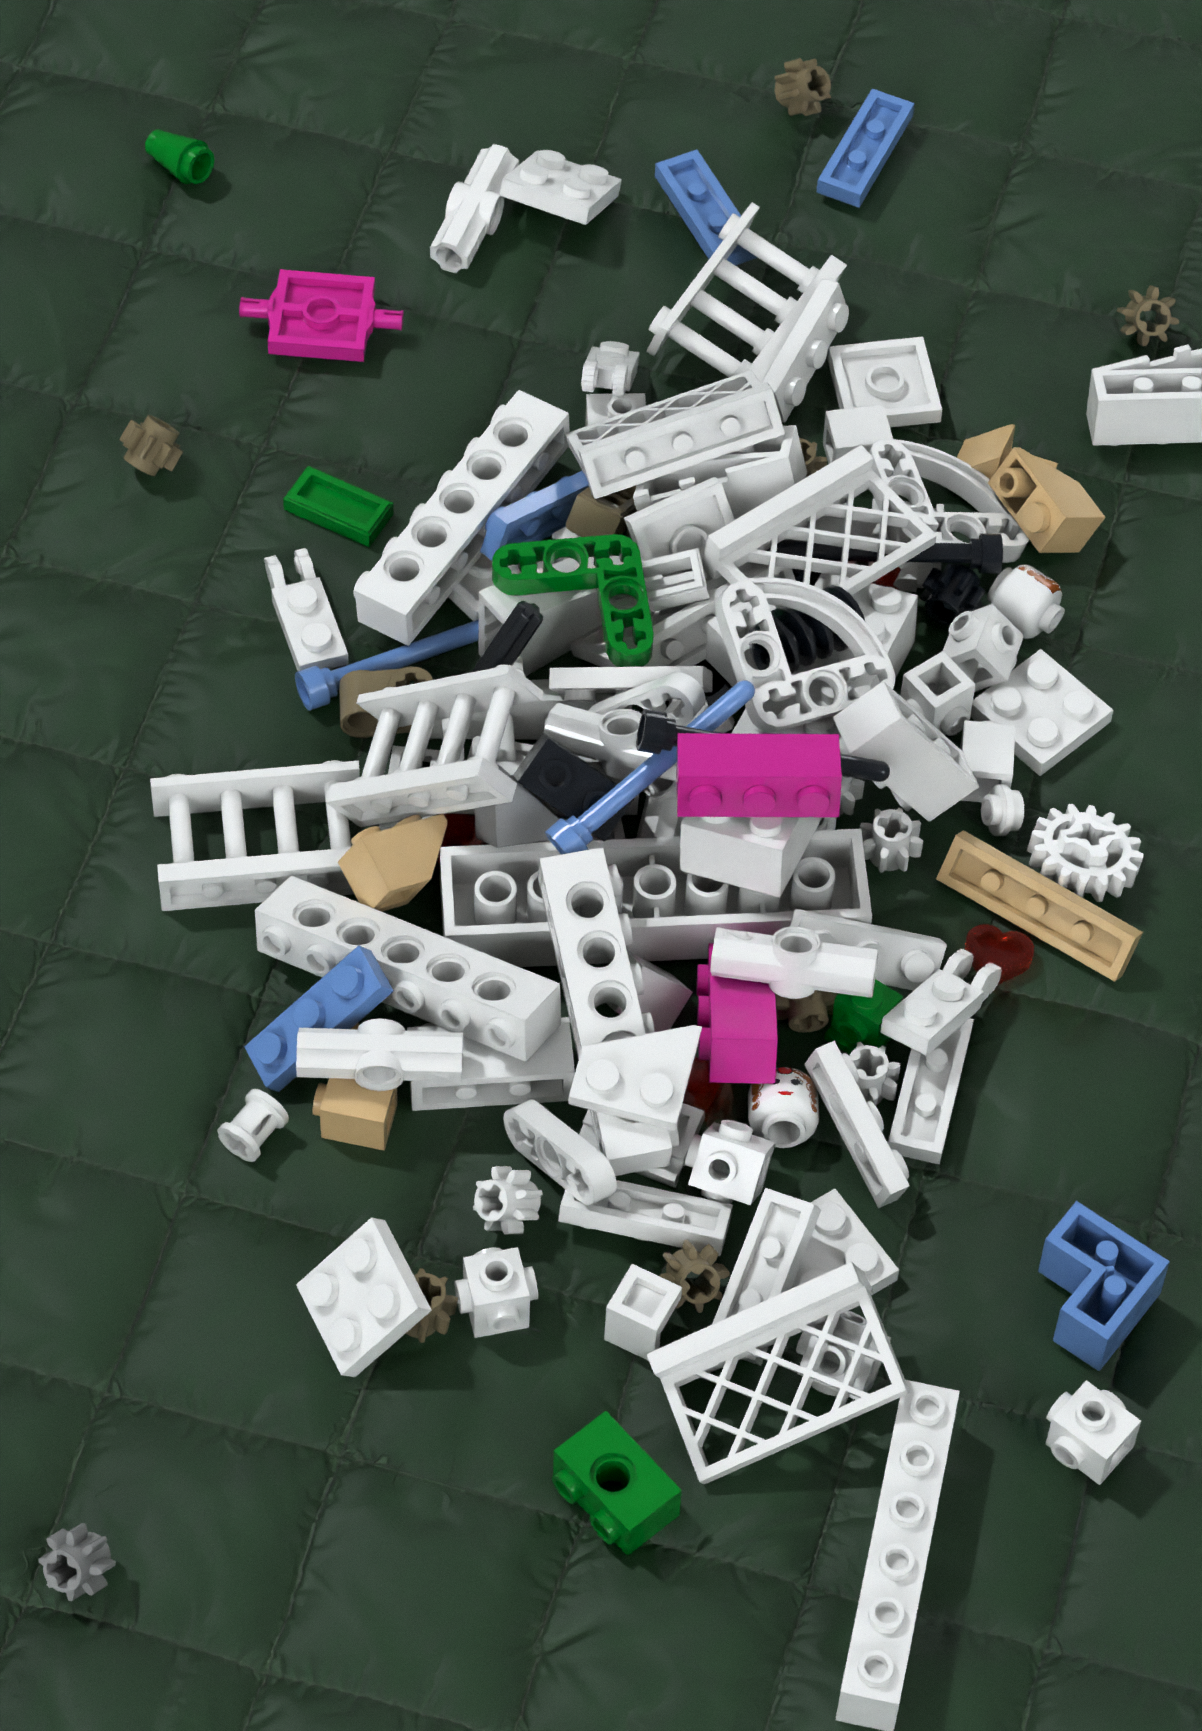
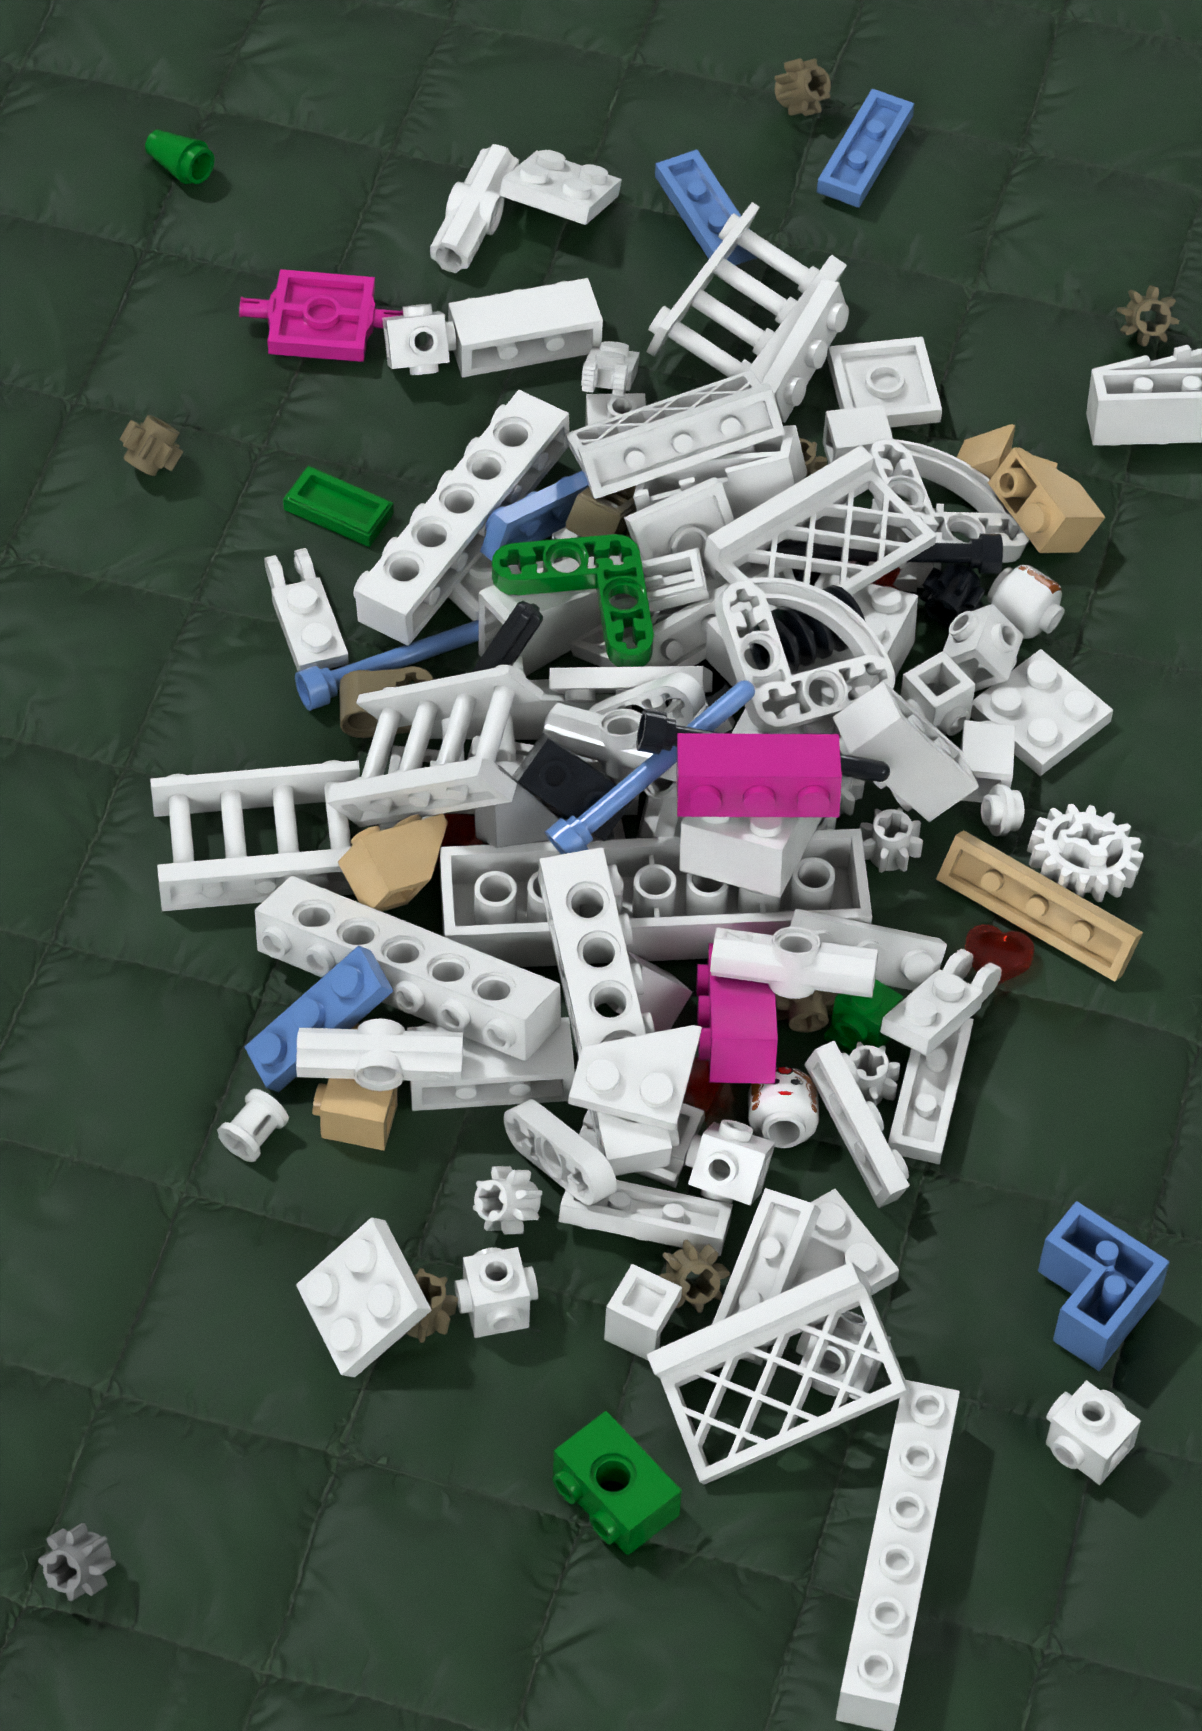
none -> white brick [382,304,456,375]
none -> white brick [448,278,603,377]

